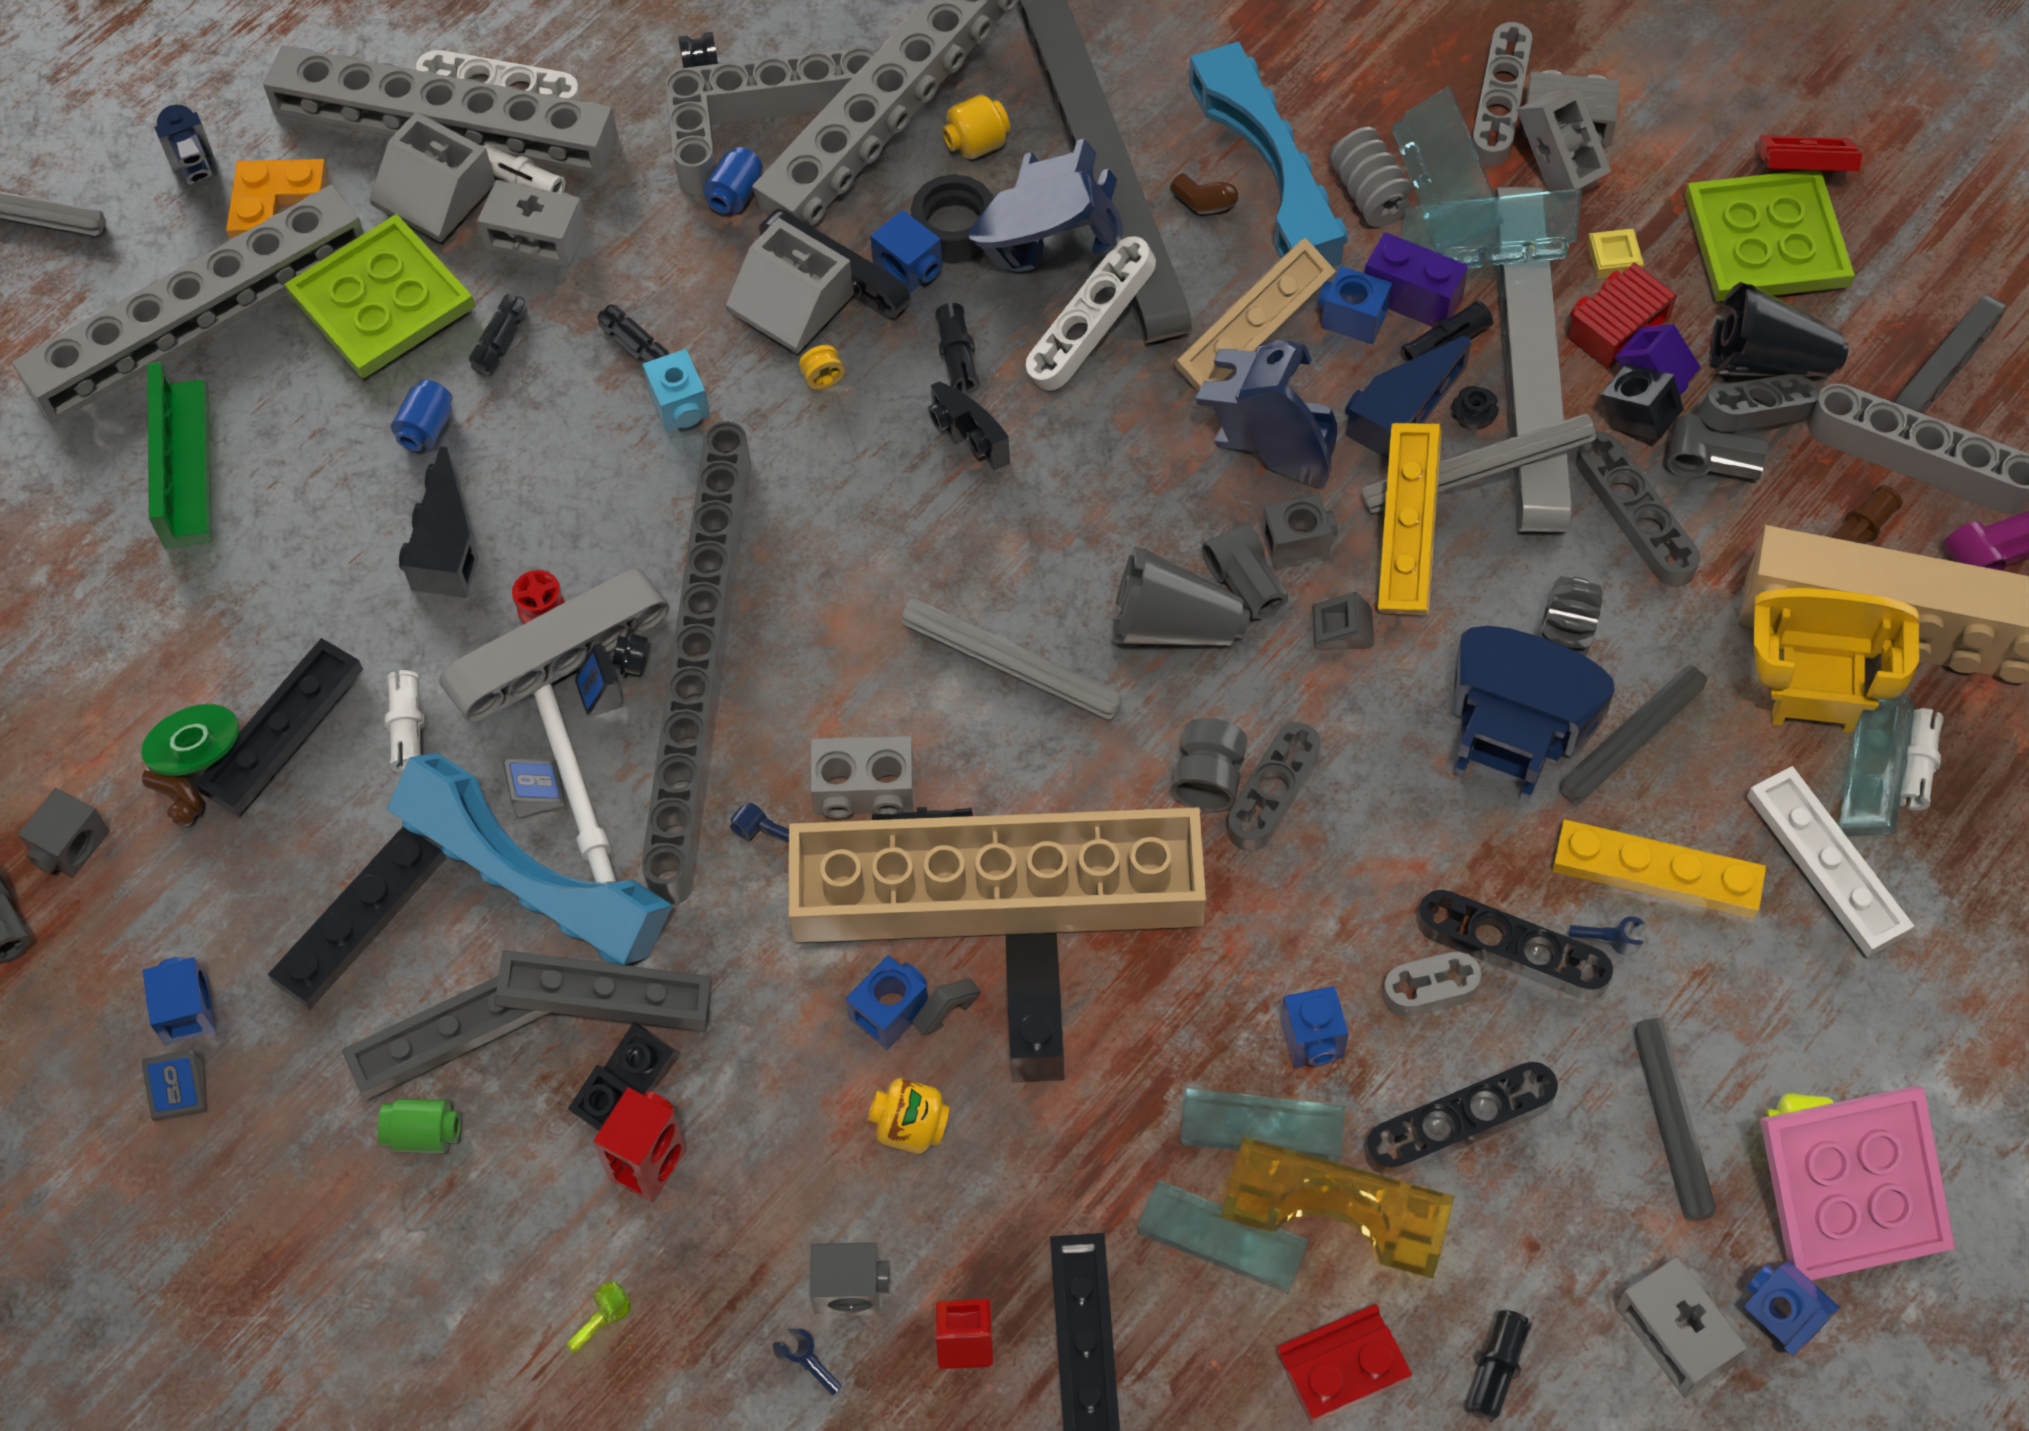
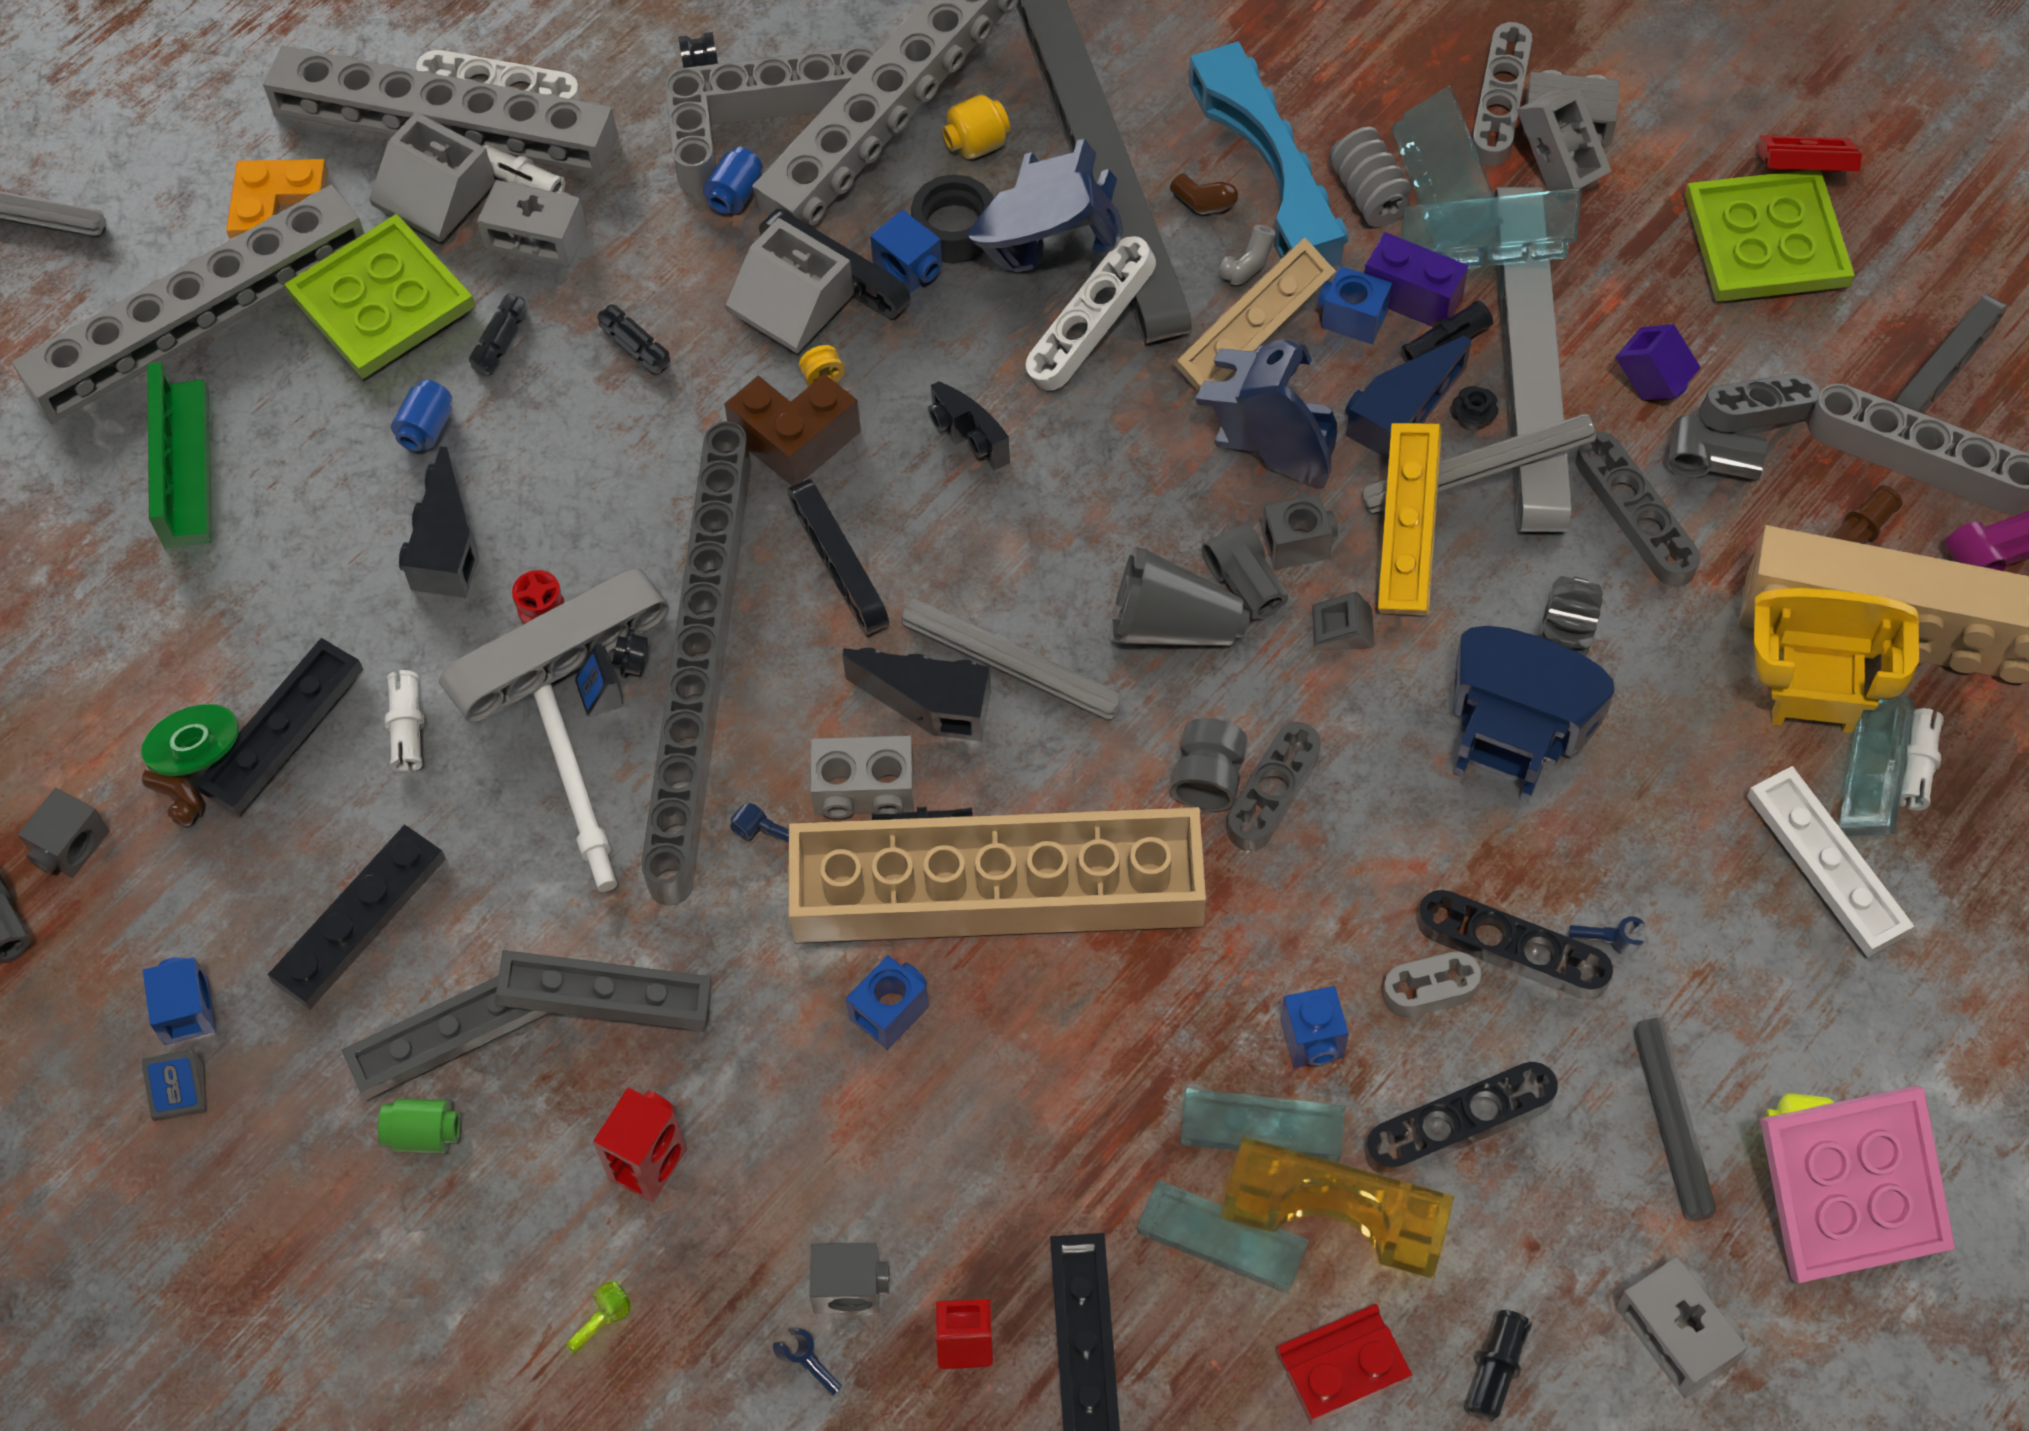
dark blue hips [154,104,214,185] -> none
dark azure arch [387,753,673,965] -> none
slope [503,759,566,818] -> none
black slope [568,1023,680,1131] -> none
medium azure brick [642,349,710,432] -> none
yellow head [867,1078,950,1155] -> none
dark grey tile [912,978,981,1035] -> none
black pin [935,303,980,393] -> none
black slope [1005,933,1064,1083] -> none
yellow plate [1552,819,1766,919] -> none
dark grey axle [1560,665,1707,804] -> none
red brick [1568,262,1677,369] -> none
light yellow tile [1587,228,1644,279] -> none
black brick [1601,364,1684,440] -> none
black cone [1710,282,1849,377] -> none
blue brick [1743,1261,1841,1356] -> none
none -> reddish brown brick [724,373,861,486]
none -> black beam [787,479,890,635]
none -> black slope [842,647,991,742]
none -> light grey arm [1218,225,1276,286]

